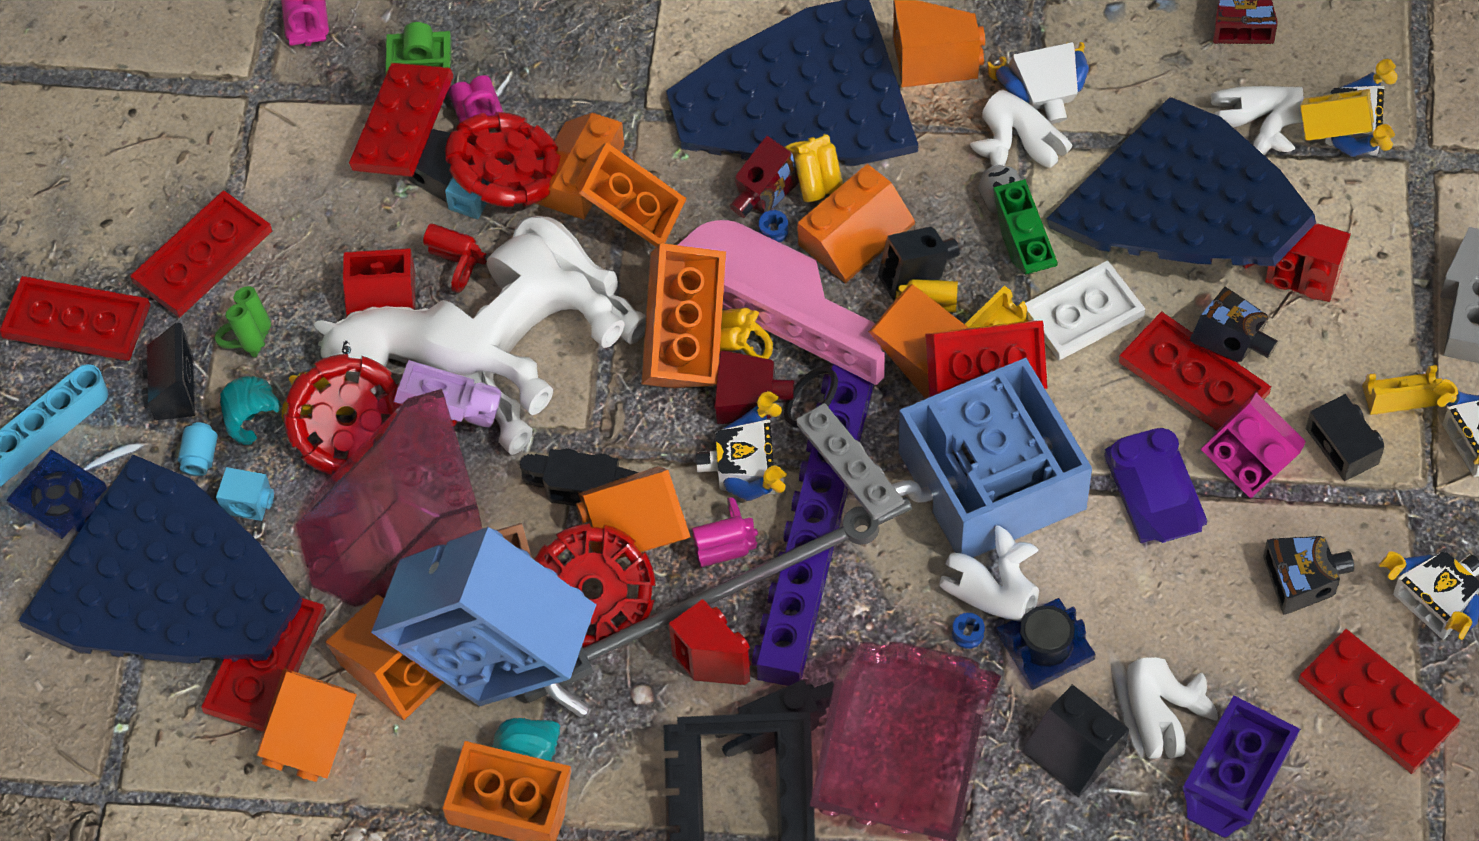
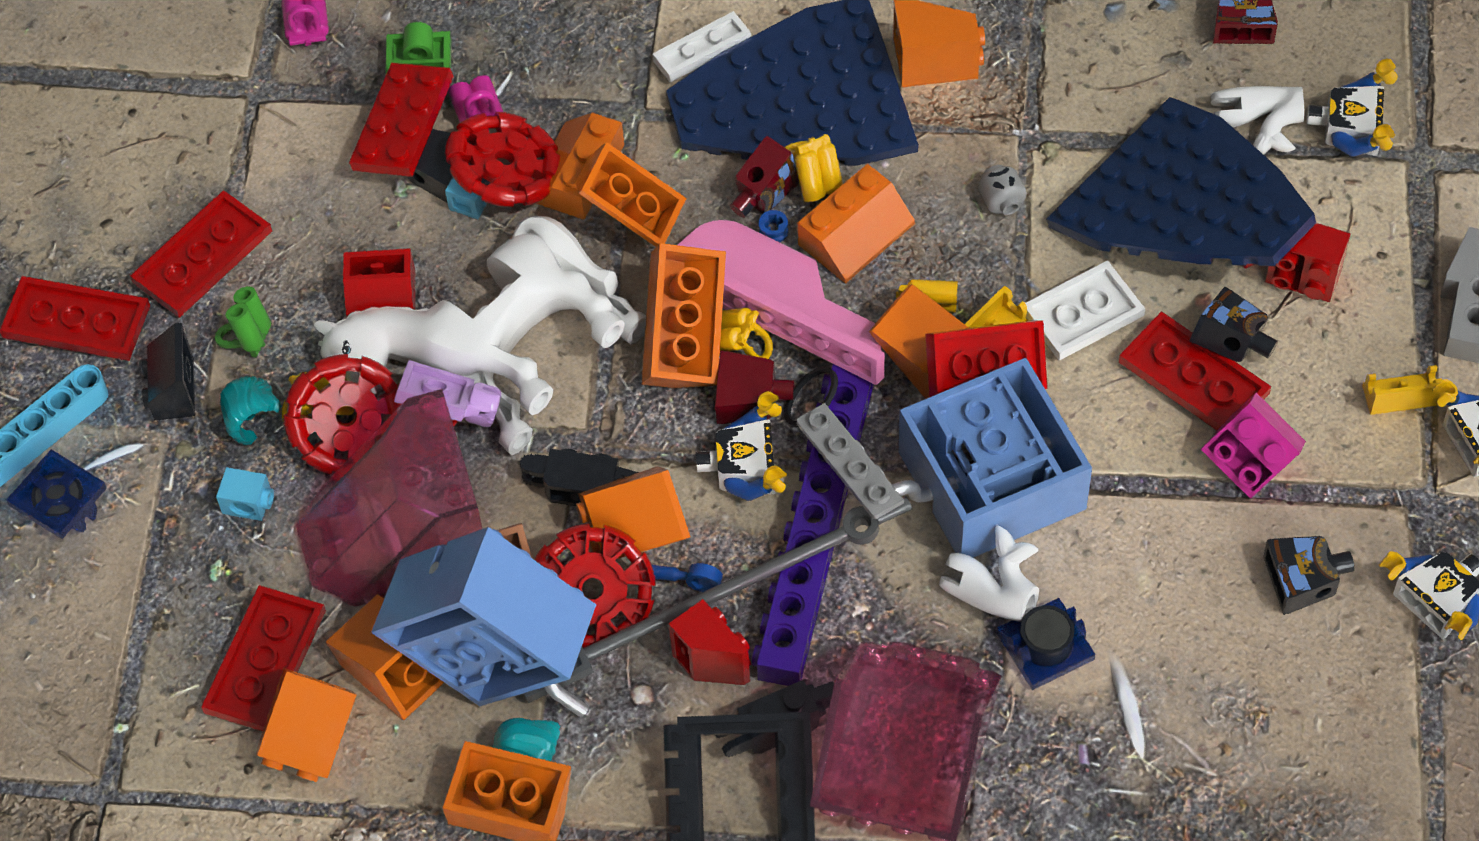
dark blue wing [18,455,302,663] -> none
medium azure brick [178,422,218,476] -> none
red piece [423,223,487,293] -> none
dark pink piece [692,497,758,568] -> none
black torso [878,227,960,300] -> none
blue bush [952,613,985,649] -> none
white piece [970,90,1072,168] -> none
white torso [987,42,1089,124] -> none
green slope [993,179,1058,275] -> none
black slope [1023,684,1129,797] -> none
dark purple slope [1104,428,1207,543] -> none
white piece [1127,658,1218,759] -> none
dark purple slope [1183,695,1300,838] -> none
red plate [1298,629,1461,774] -> none
yellow hinge [1300,89,1374,141] -> none
black brick [1306,394,1385,482] -> none
none -> blue piece [652,563,723,592]
none -> white plate [653,11,751,83]

